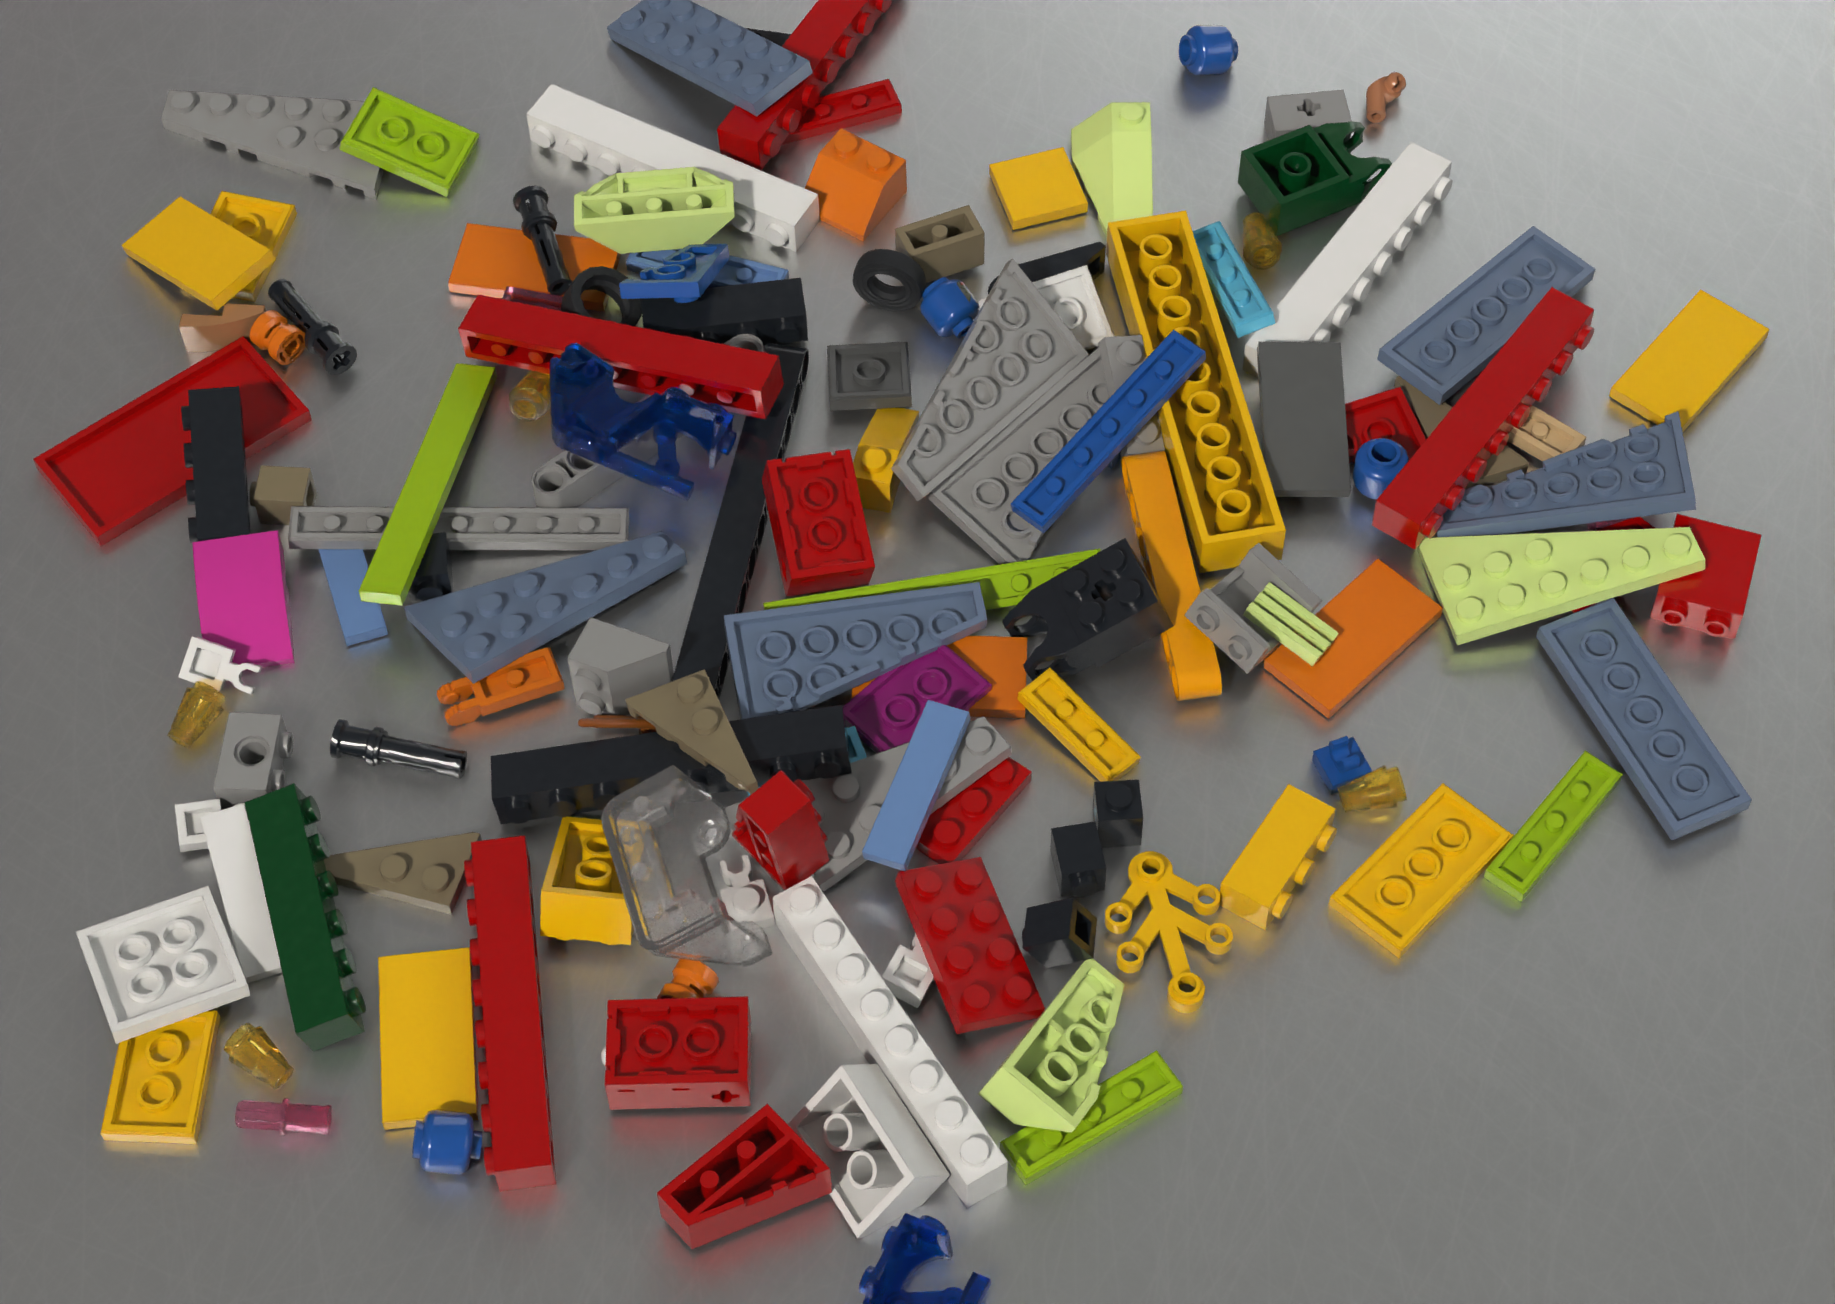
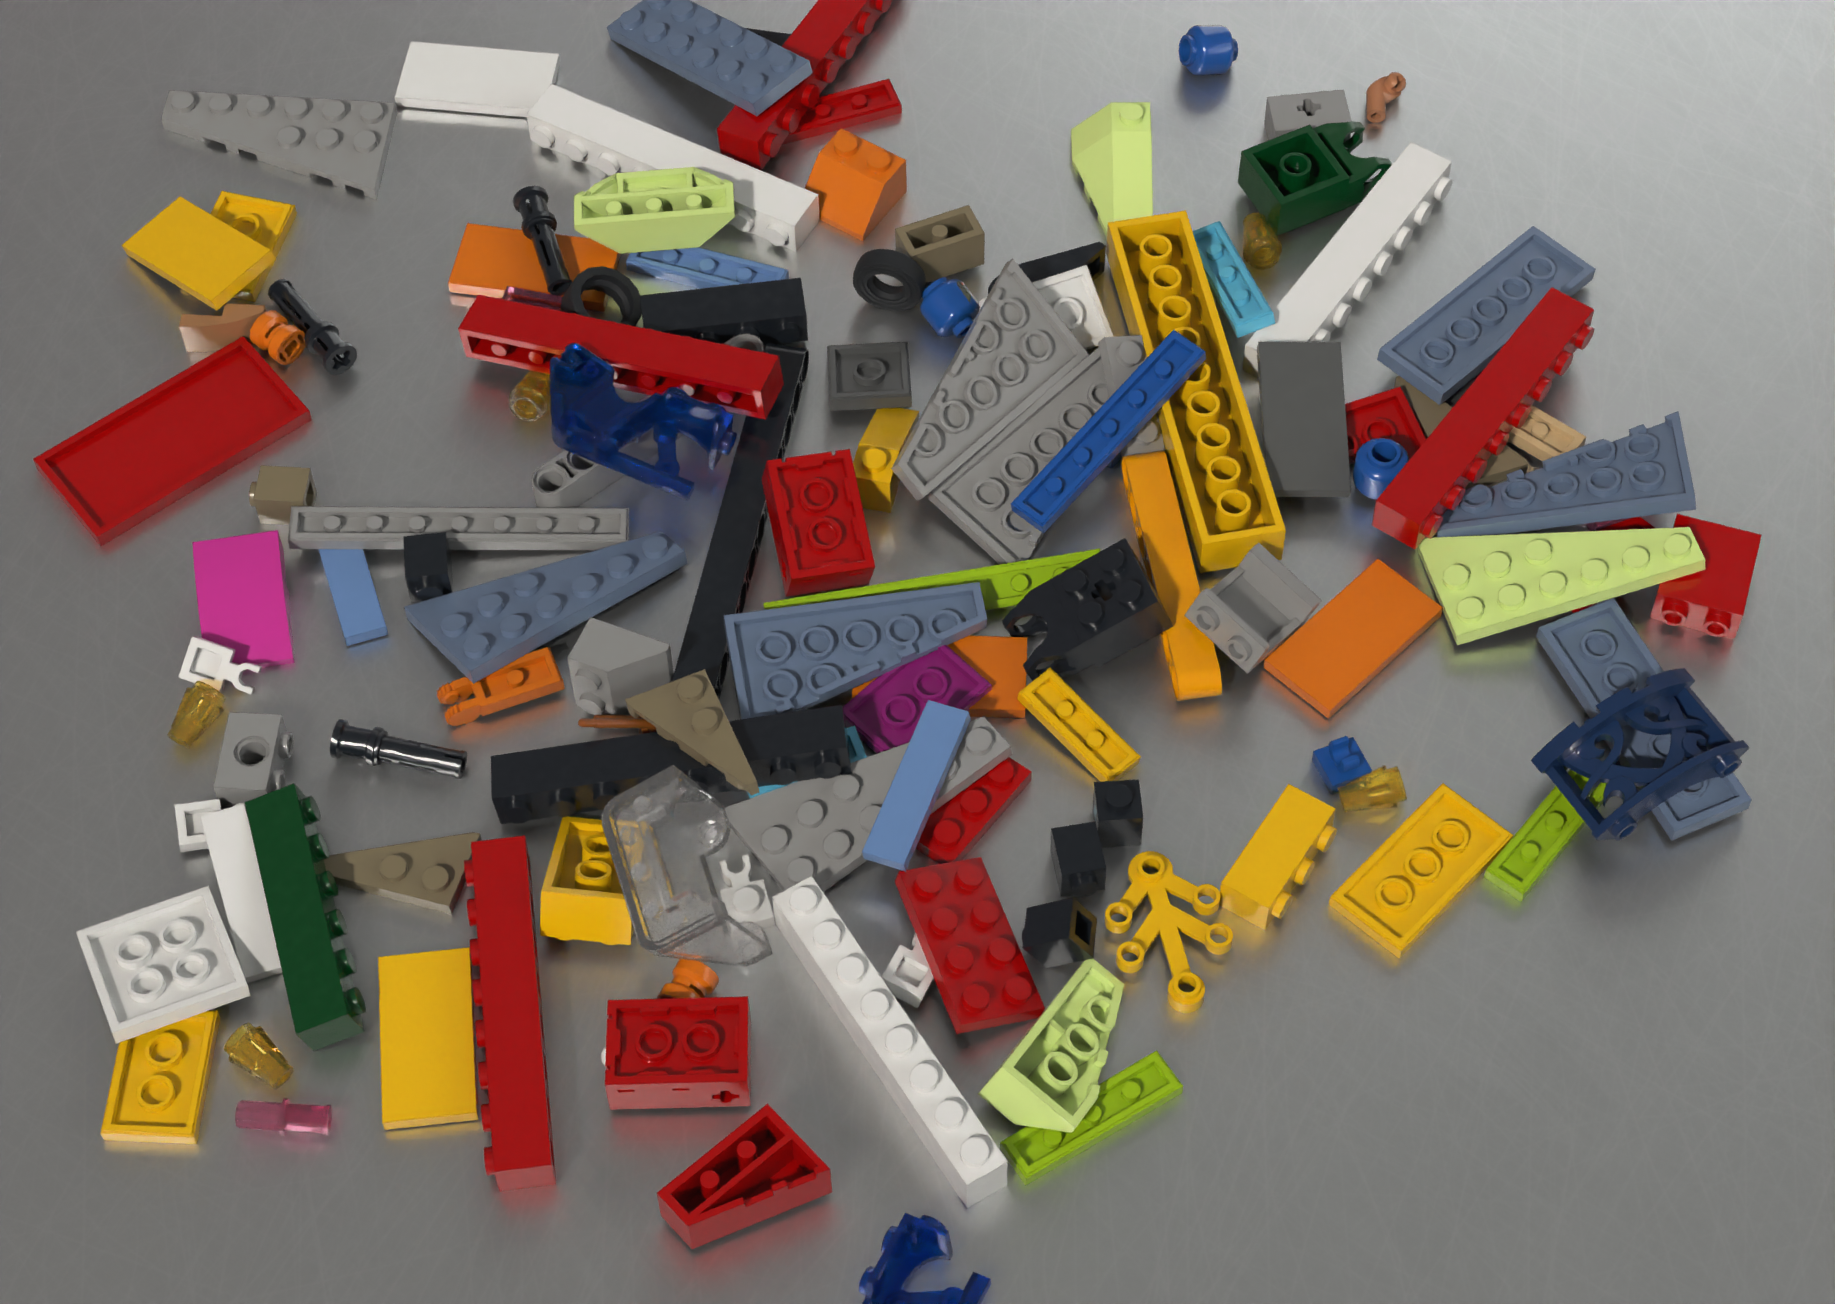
black brick [181,386,251,543] -> none
lime tile [340,87,480,197] -> none
lime tile [359,363,497,606] -> none
blue head [412,1110,483,1175] -> none
blue wing [619,244,729,303] -> none
red wedge [732,770,830,890] -> none
white slope [788,1064,950,1238] -> none
yellow tile [989,147,1088,230] -> none
yellowish green tile [1243,582,1339,666] -> none
yellow tile [1609,289,1770,432] -> none
none -> white tile [395,41,560,117]
none -> dark blue fence [1531,668,1749,841]

